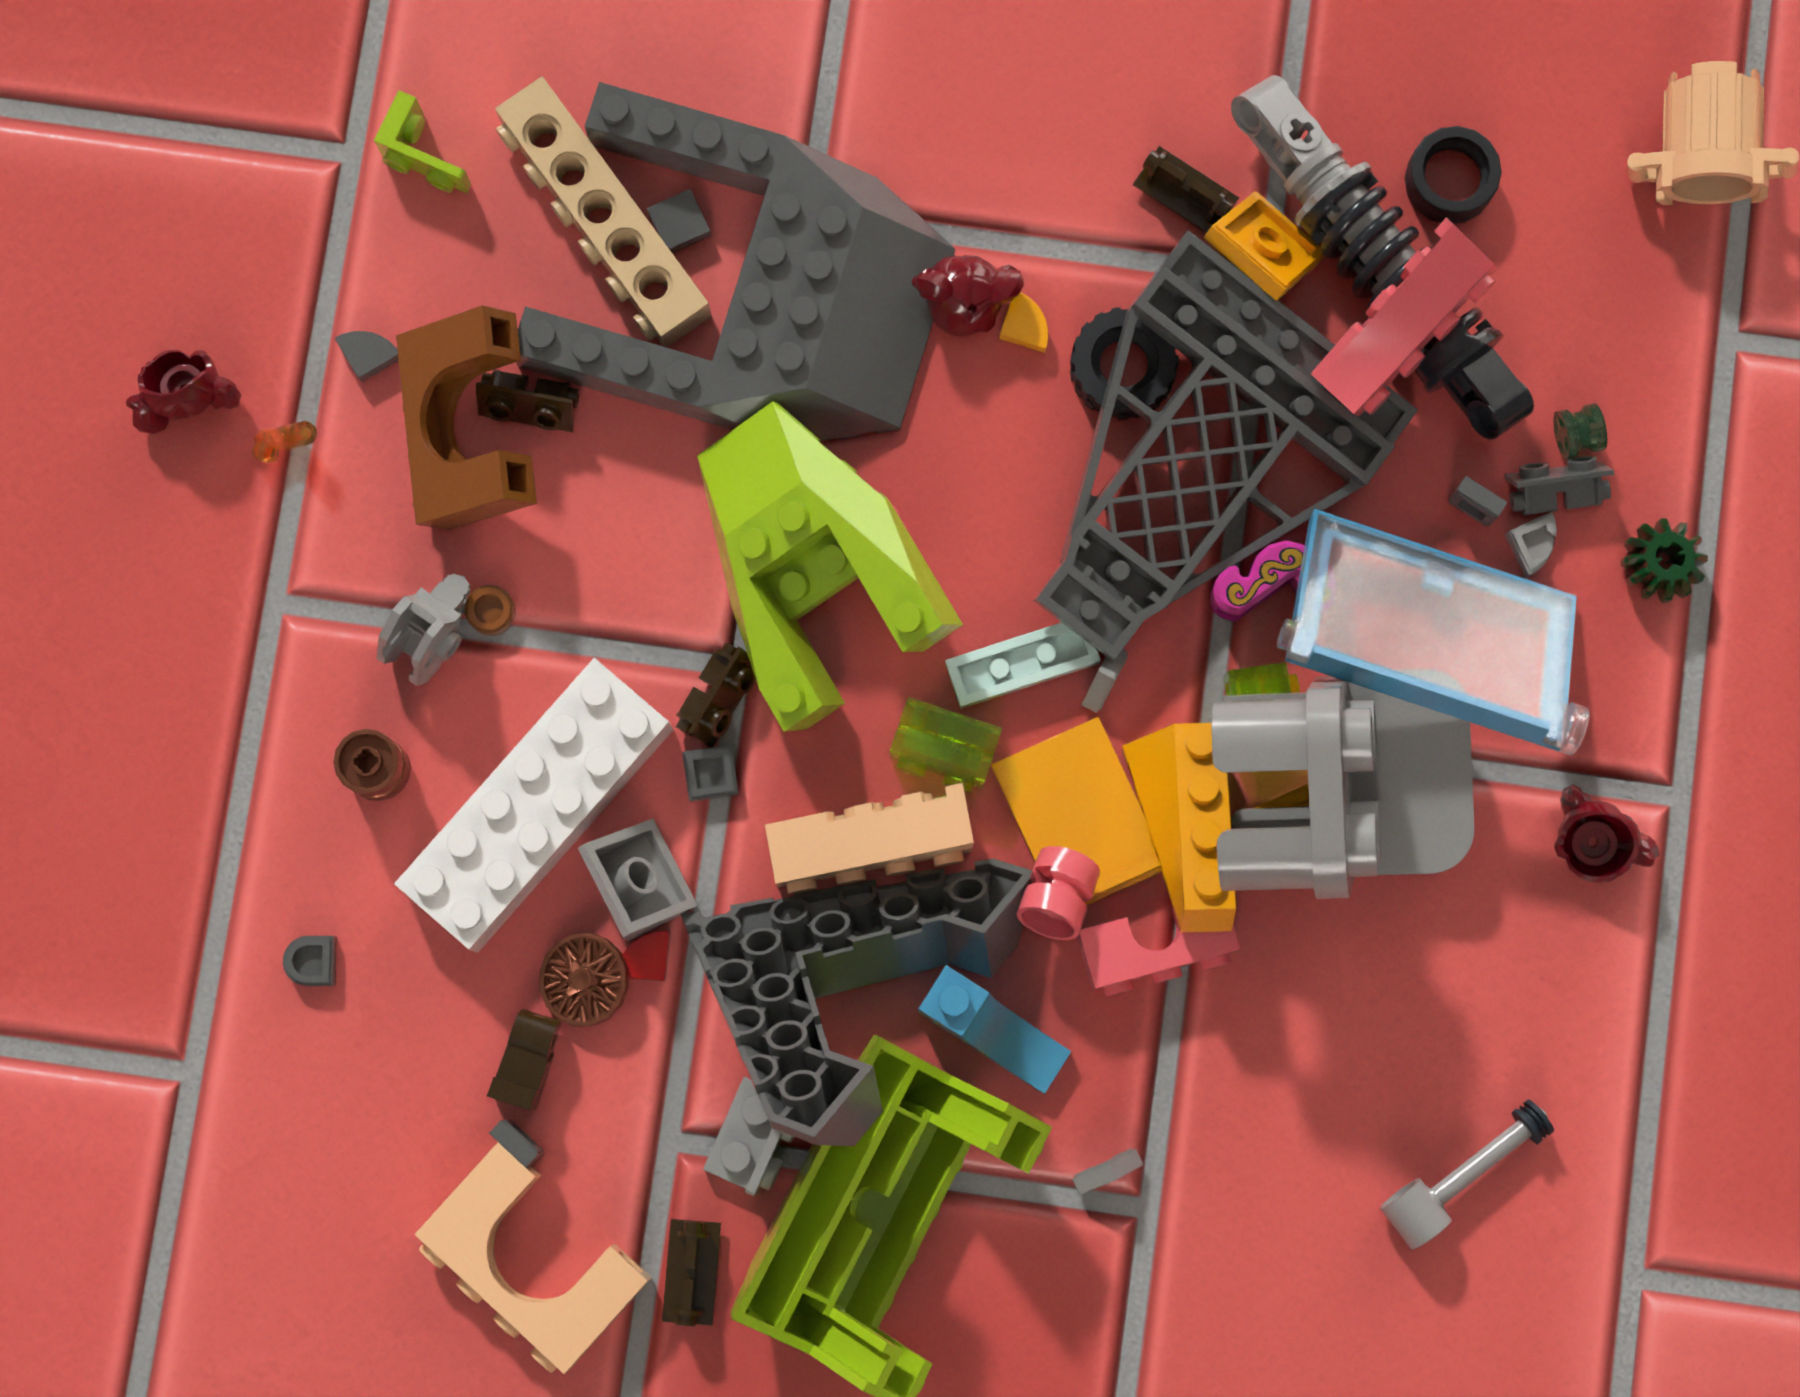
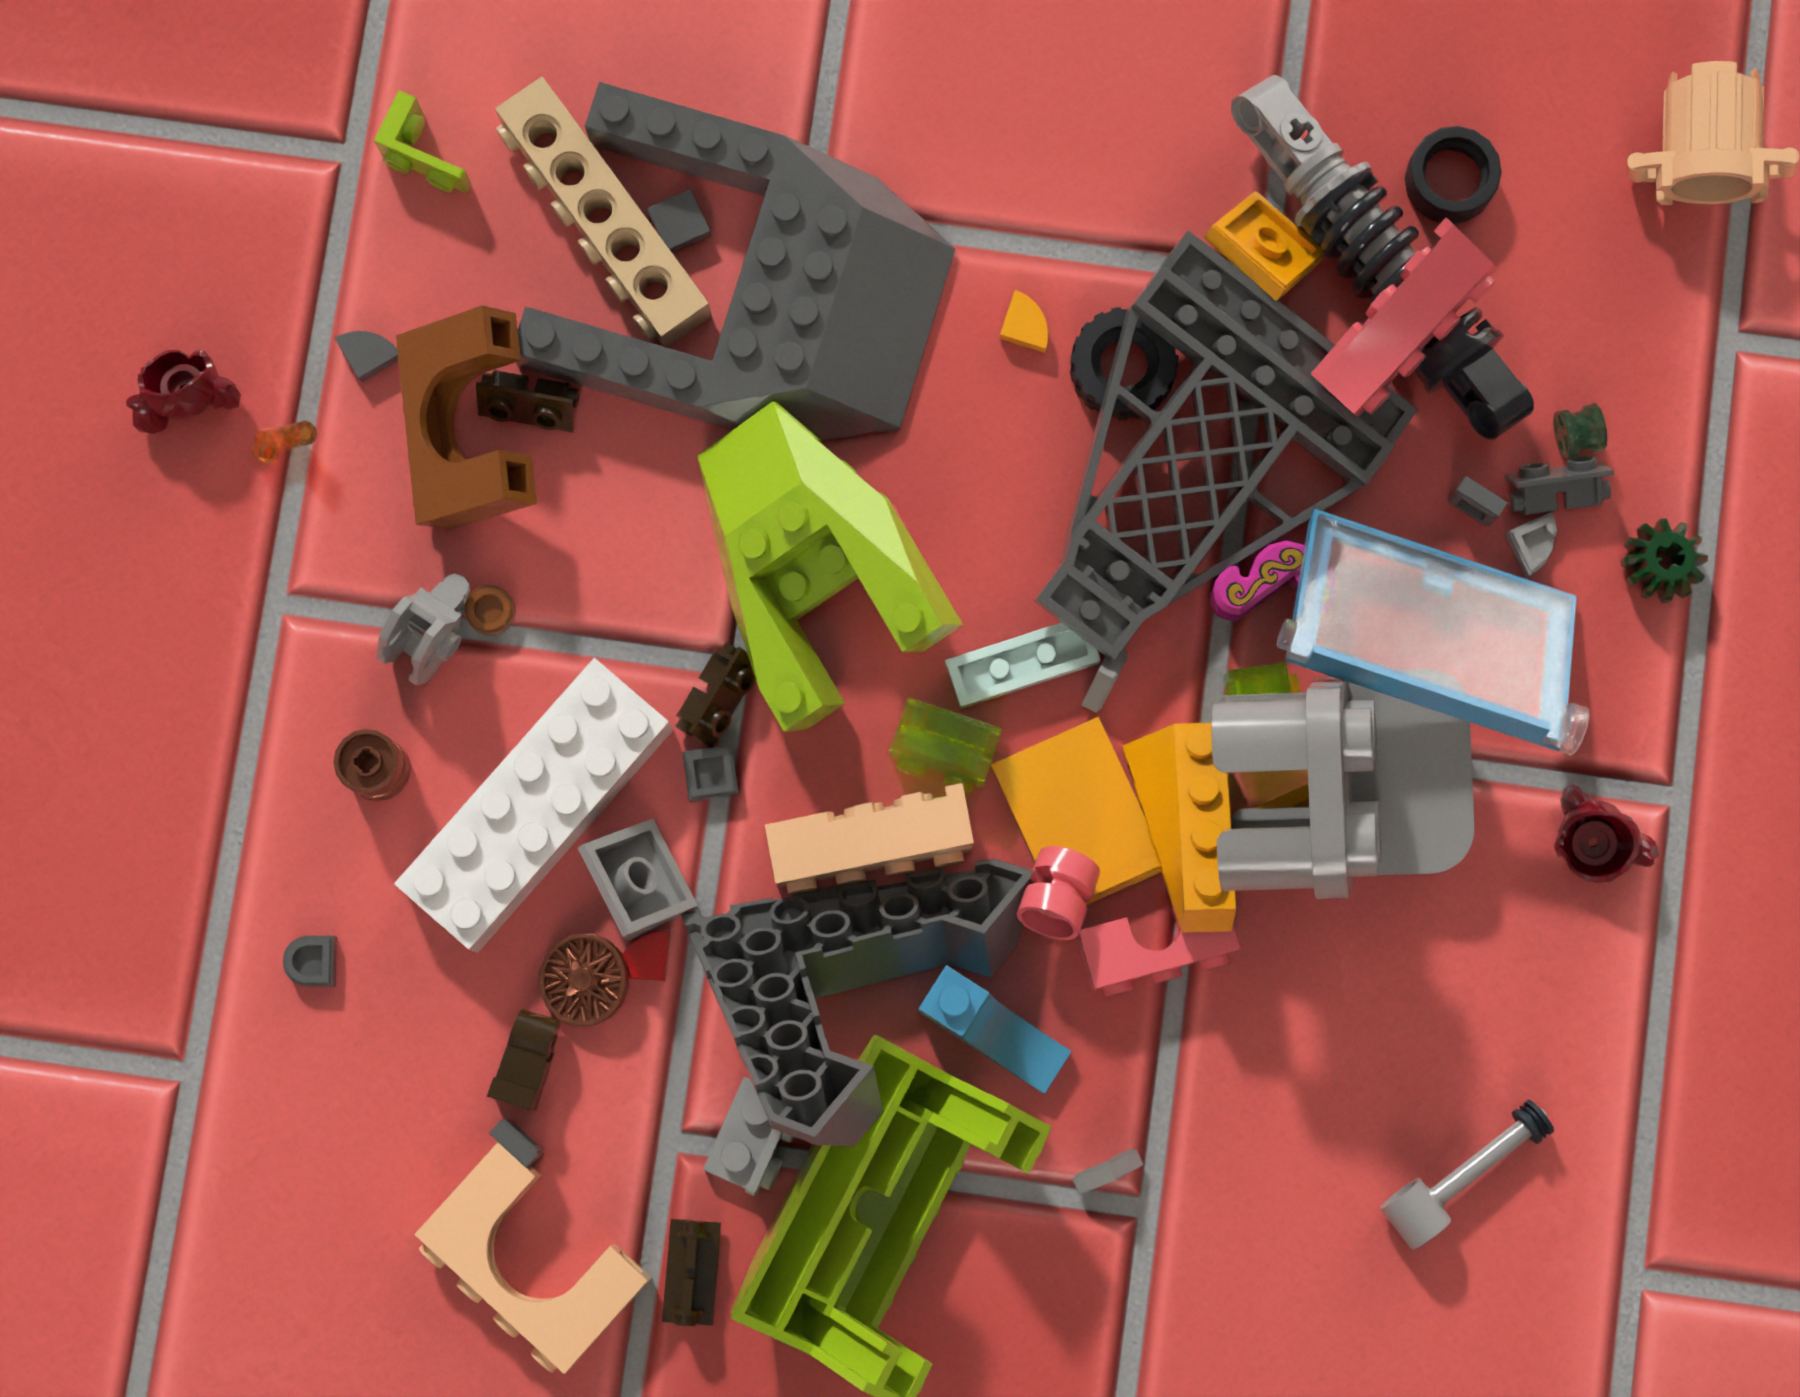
dark red hair [912,255,1024,336] -> none
dark brown hinge [1133,146,1239,233] -> none

